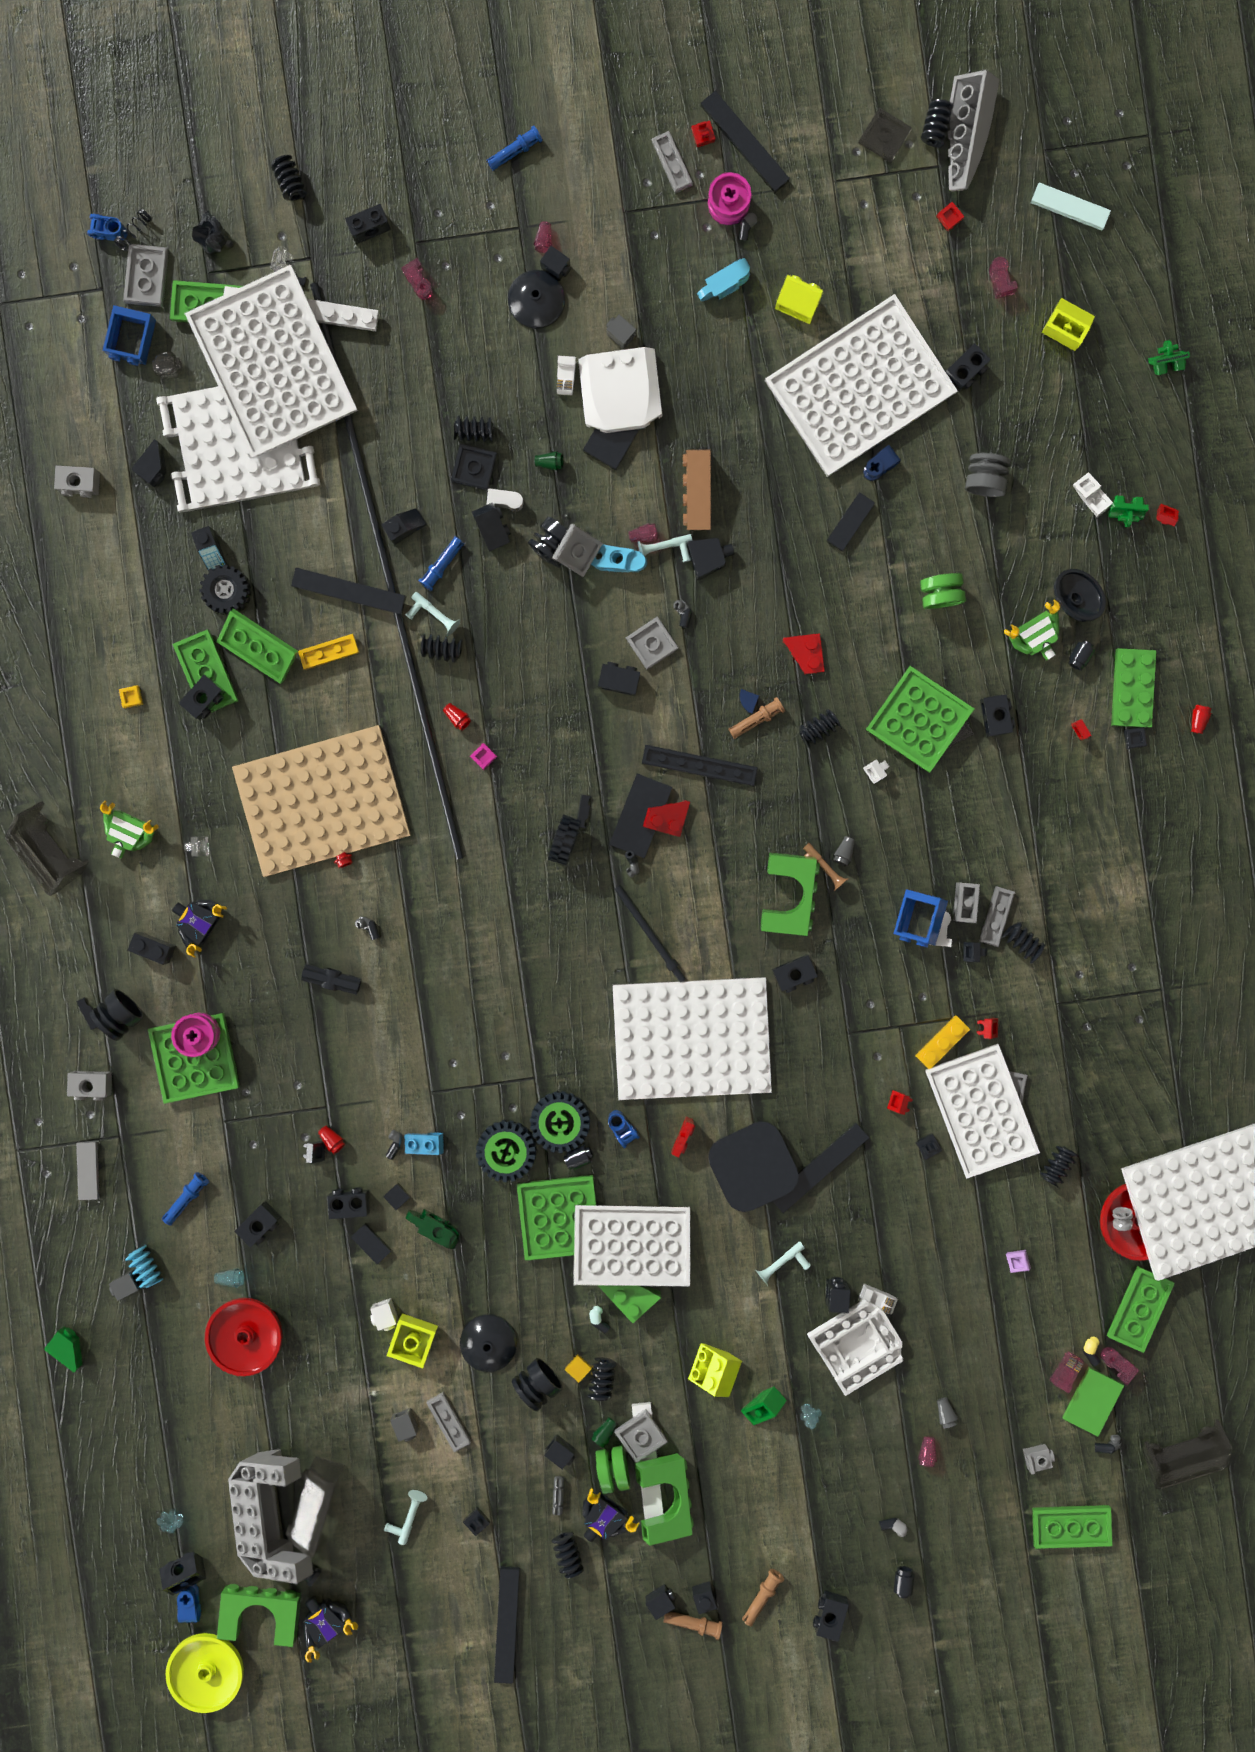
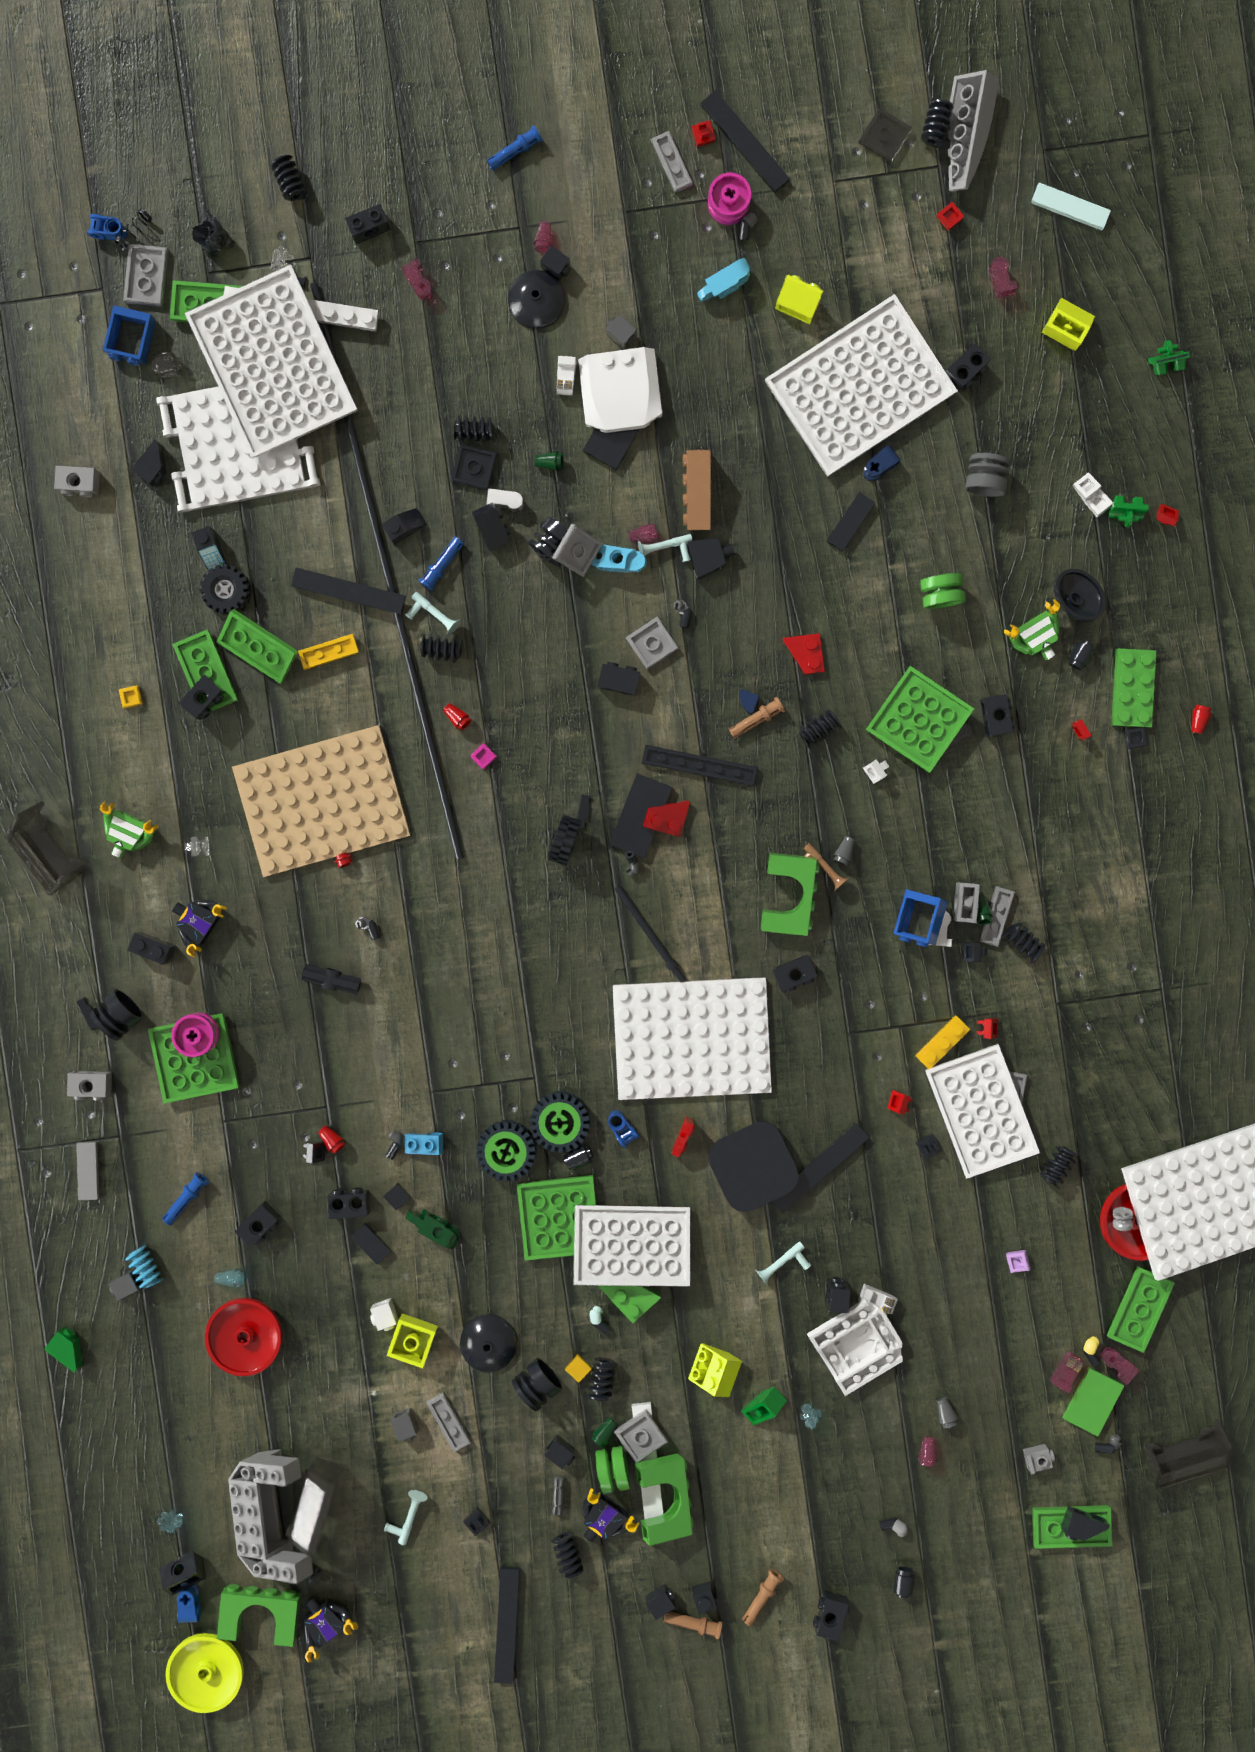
none -> dark green cone [977,895,994,925]
none -> black slope [1061,1506,1110,1541]

